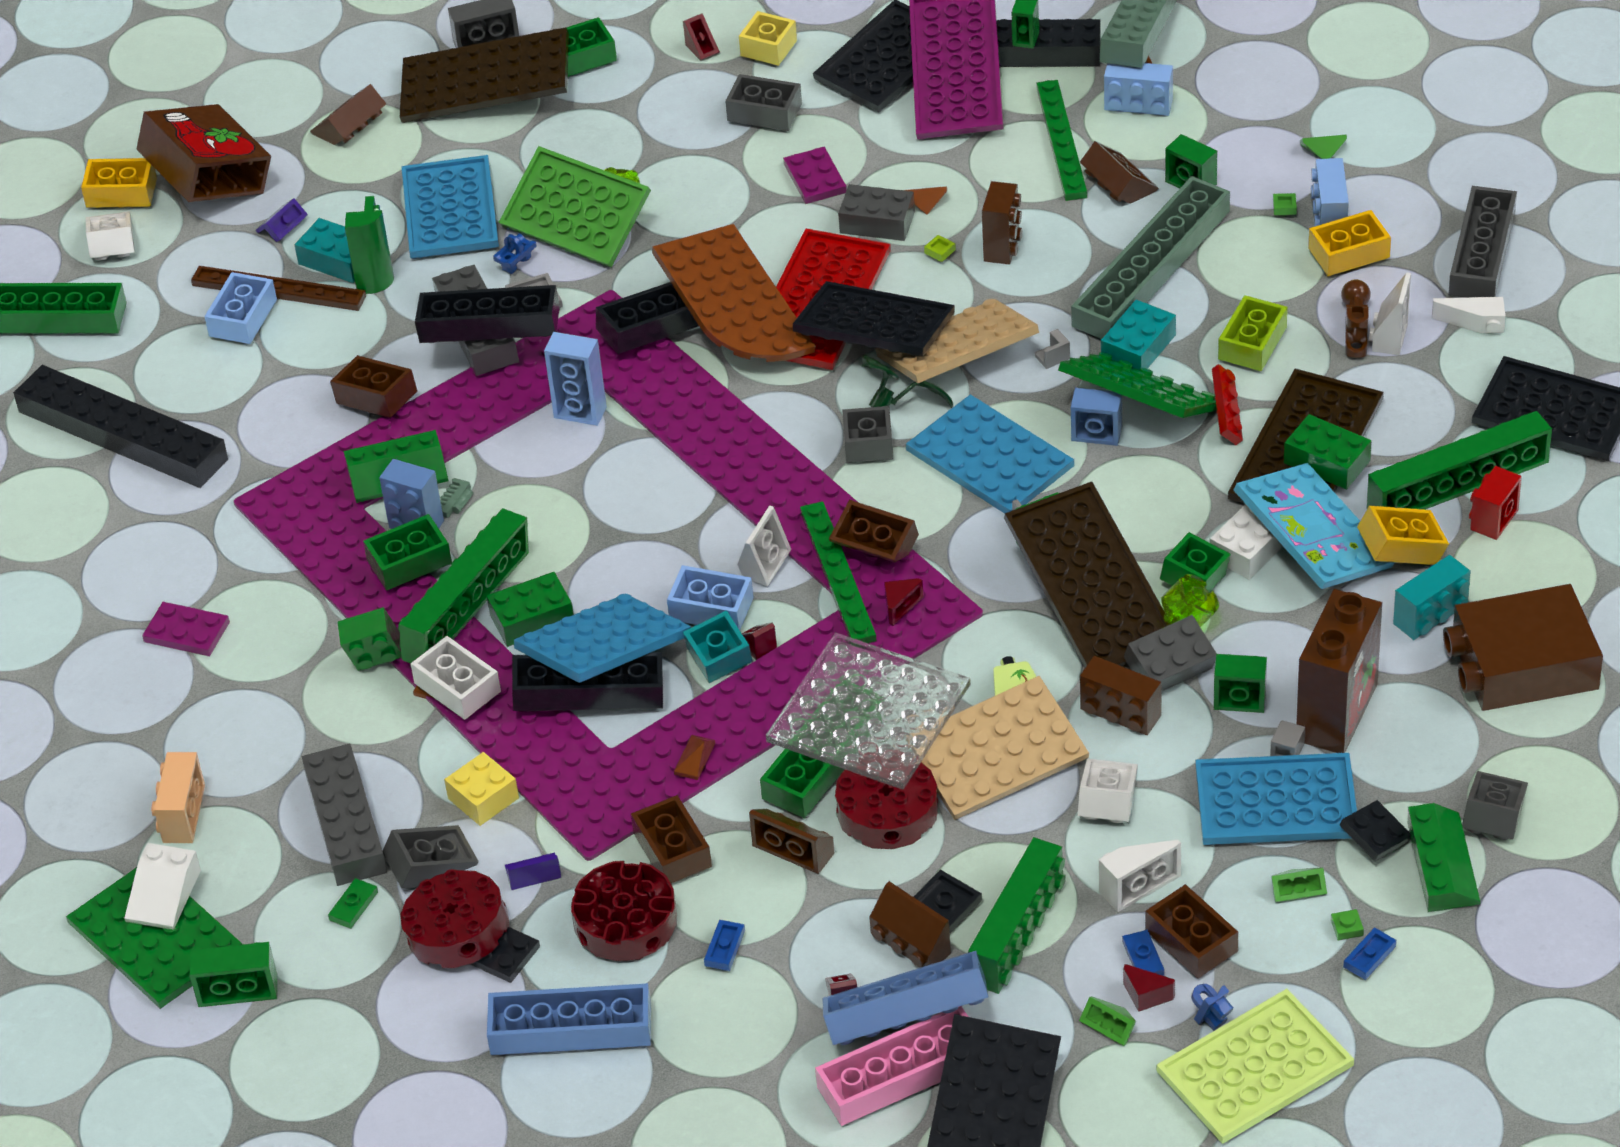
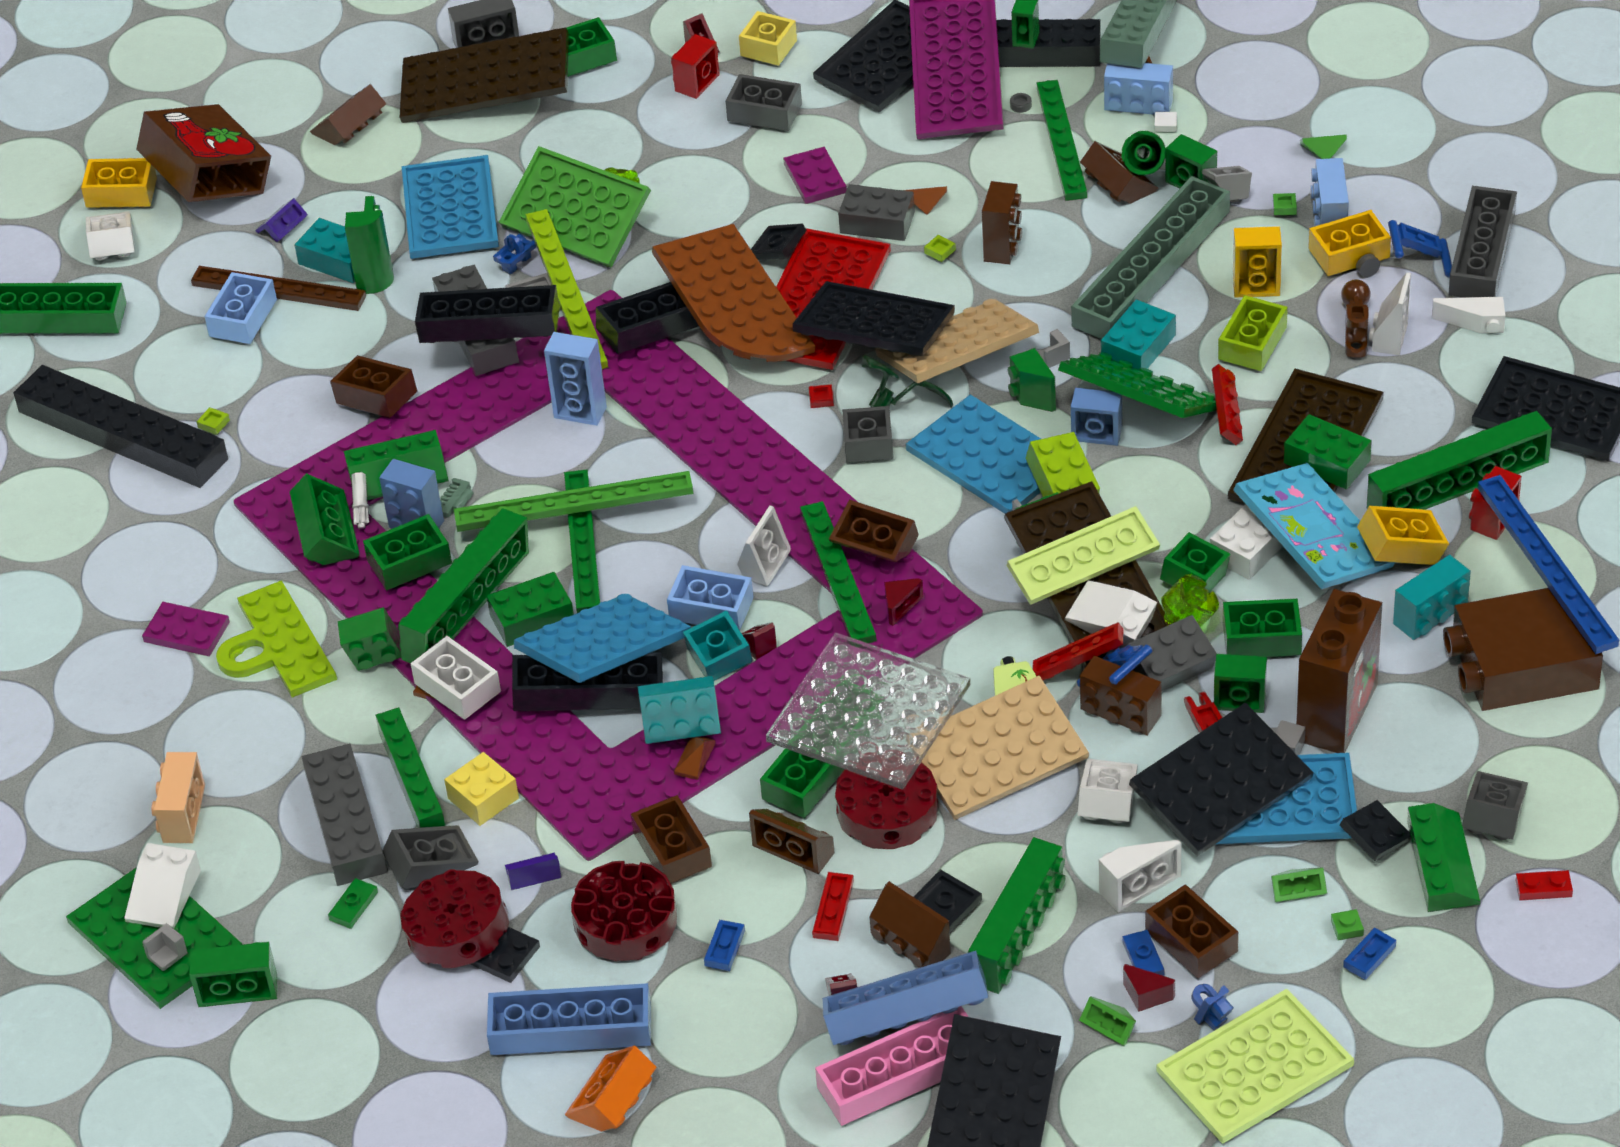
none -> light grey panel [143,923,188,971]
none -> lime plate [196,407,230,435]
none -> lime plate [216,580,337,698]
none -> green slope [290,473,360,565]
none -> white piece [351,472,369,529]
none -> green brick [375,707,445,828]
none -> bright green plate [454,471,694,532]
none -> lime plate [526,209,608,369]
none -> green plate [564,469,600,613]
none -> orange slope [565,1045,656,1132]
none -> teal brick [638,676,721,744]
none -> red brick [671,34,720,99]
none -> black plate [751,223,807,261]
none -> red tile [809,384,834,408]
none -> red tile [812,872,854,941]
none -> green slope [1007,348,1056,412]
none -> yellowish green plate [1007,506,1160,605]
none -> dark grey tile [1010,93,1032,113]
none -> lime brick [1025,432,1100,497]
none -> red plate [1032,622,1123,680]
none -> white slope [1065,580,1157,648]
none -> blue plate [1077,644,1153,687]
none -> green cone [1122,131,1166,175]
none -> black plate [1129,702,1314,856]
none -> white tile [1155,112,1177,132]
none -> red hinge [1184,691,1222,732]
none -> light grey slope [1202,166,1252,202]
none -> green brick [1223,598,1302,657]
none -> yellow brick [1233,226,1282,298]
none -> dark grey tile [1356,254,1380,277]
none -> blue plate [1388,220,1452,277]
none -> blue plate [1478,475,1619,654]
none -> red plate [1515,870,1573,901]

